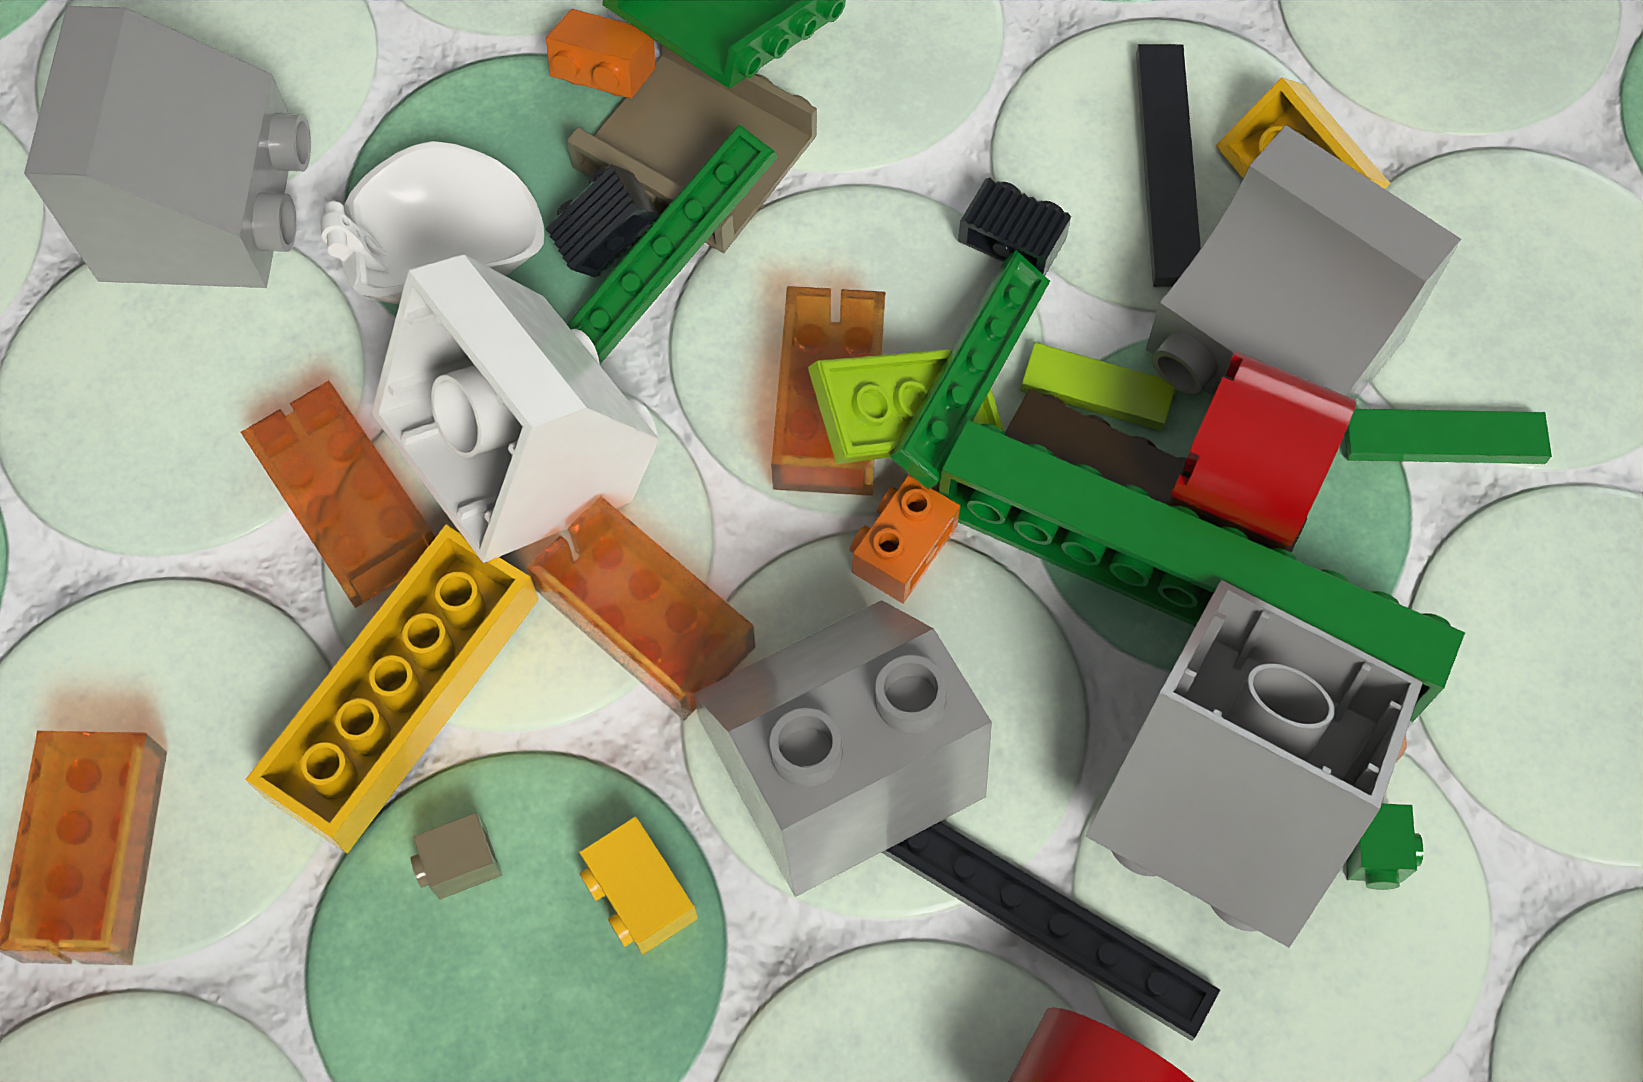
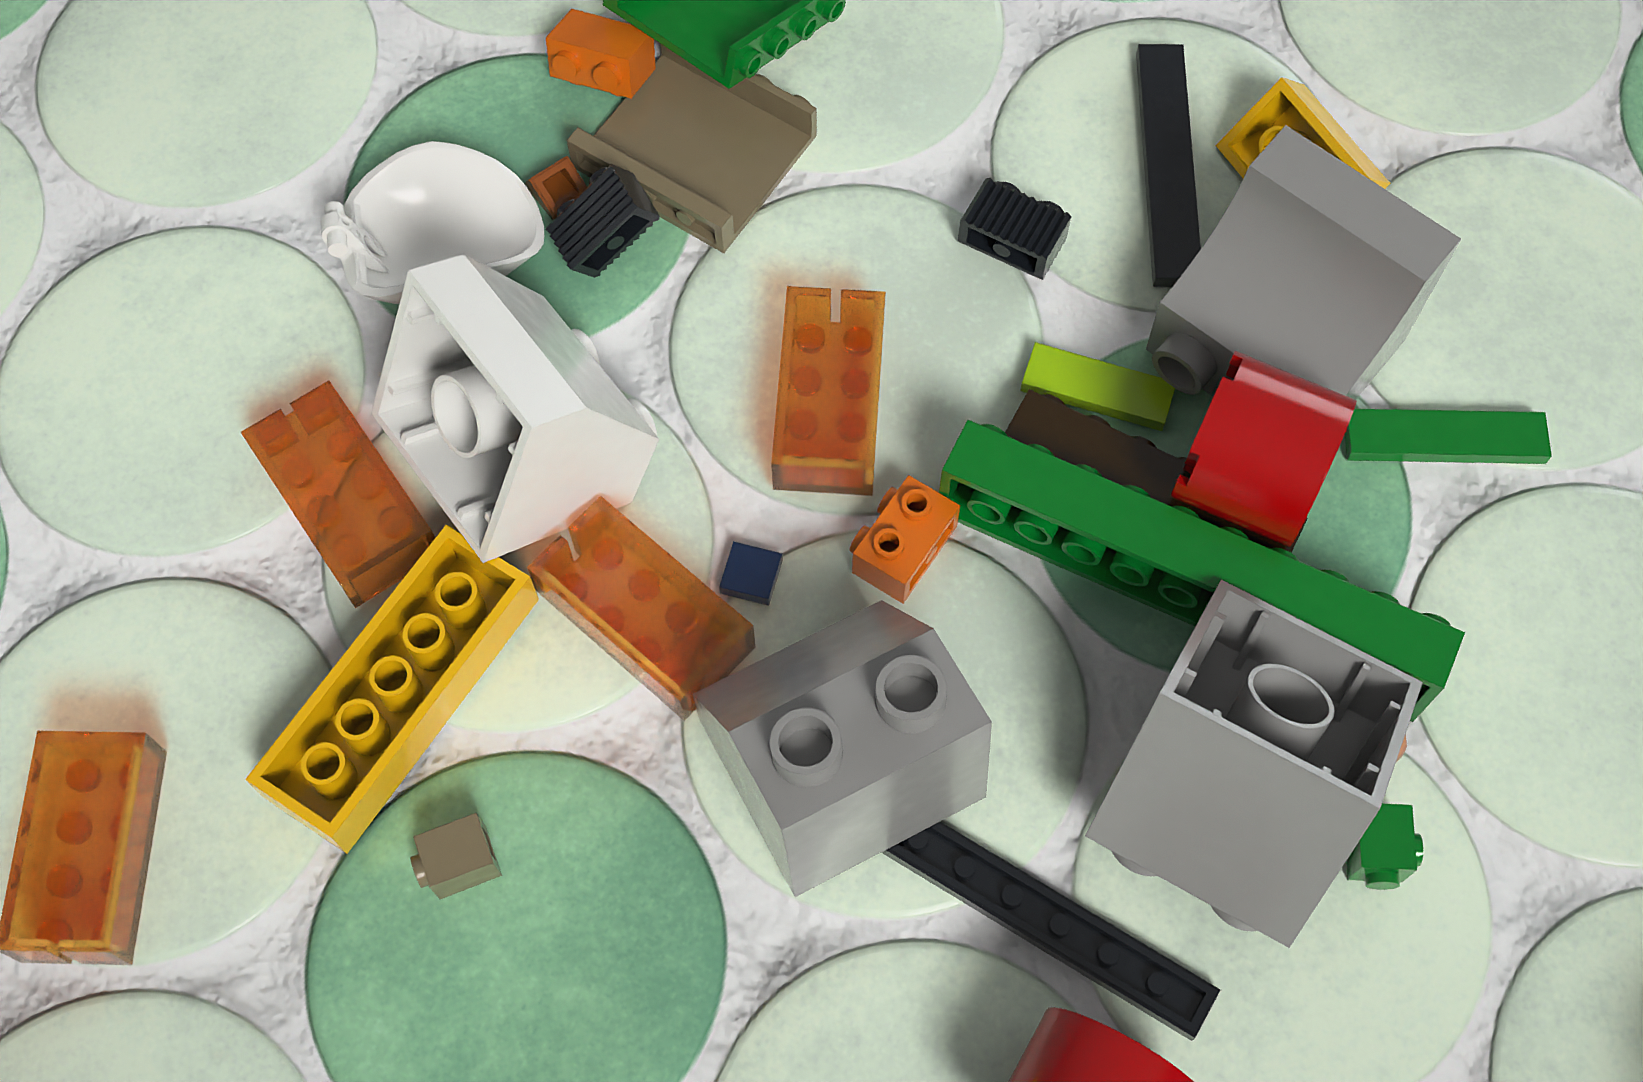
light grey slope [24,6,311,288] -> none
green tile [566,124,778,364] -> none
yellow brick [579,816,698,955] -> none
lime tile [808,349,1005,464] -> none
green tile [890,250,1050,489] -> none
none -> dark orange slope [524,156,587,220]
none -> dark blue tile [719,541,783,606]

